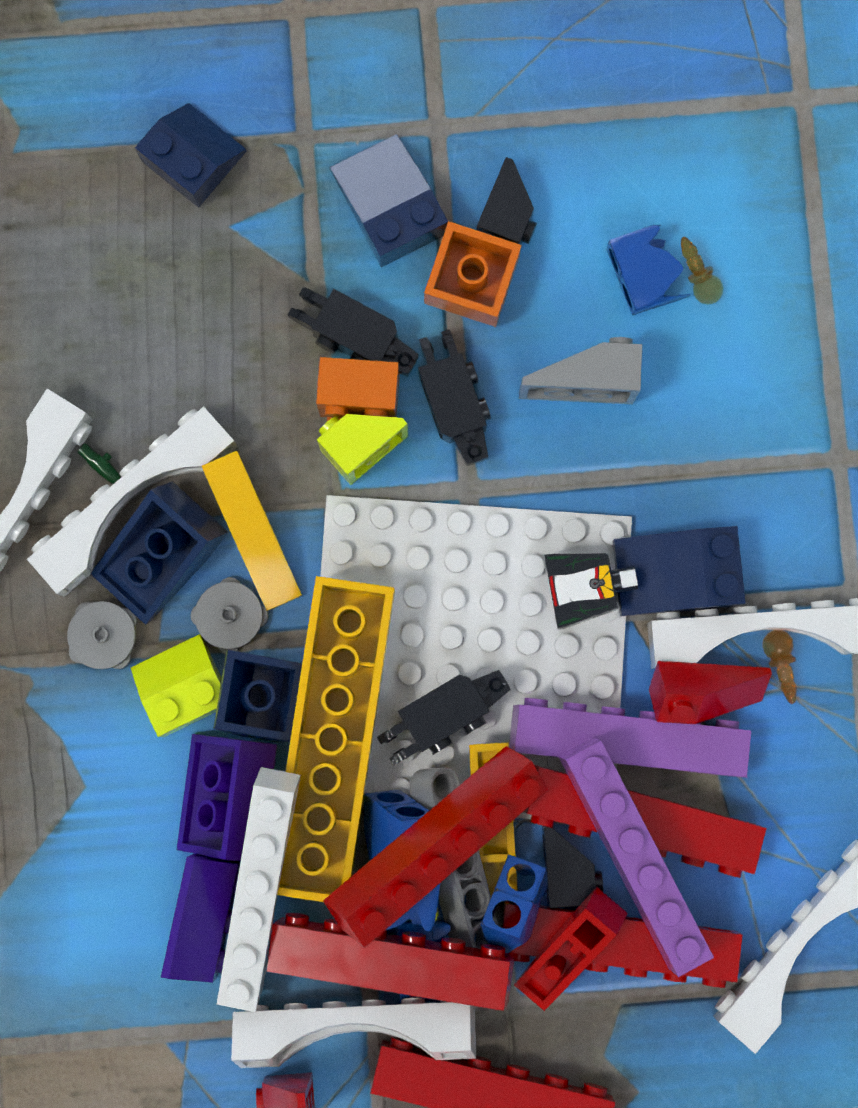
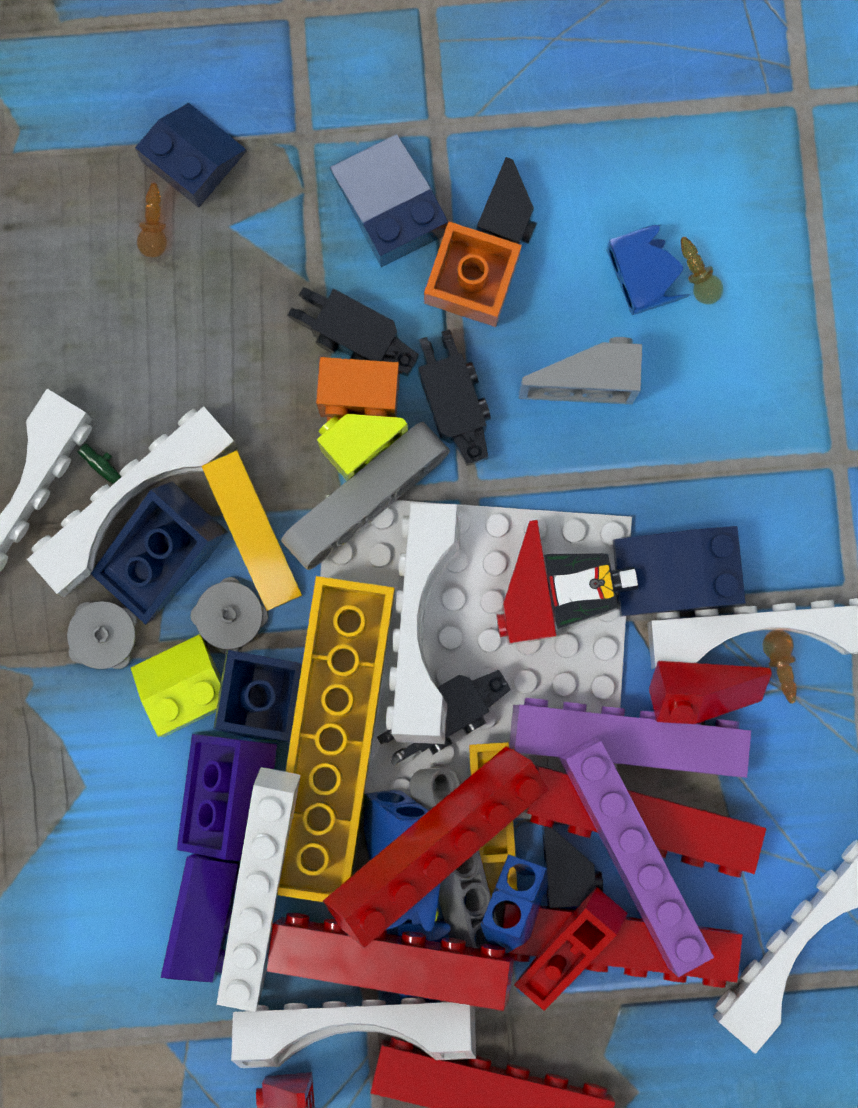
none -> clear orange bar [137,183,167,258]
none -> light grey beam [281,422,450,570]
none -> white arch [386,503,461,744]
none -> red slope [496,520,556,645]

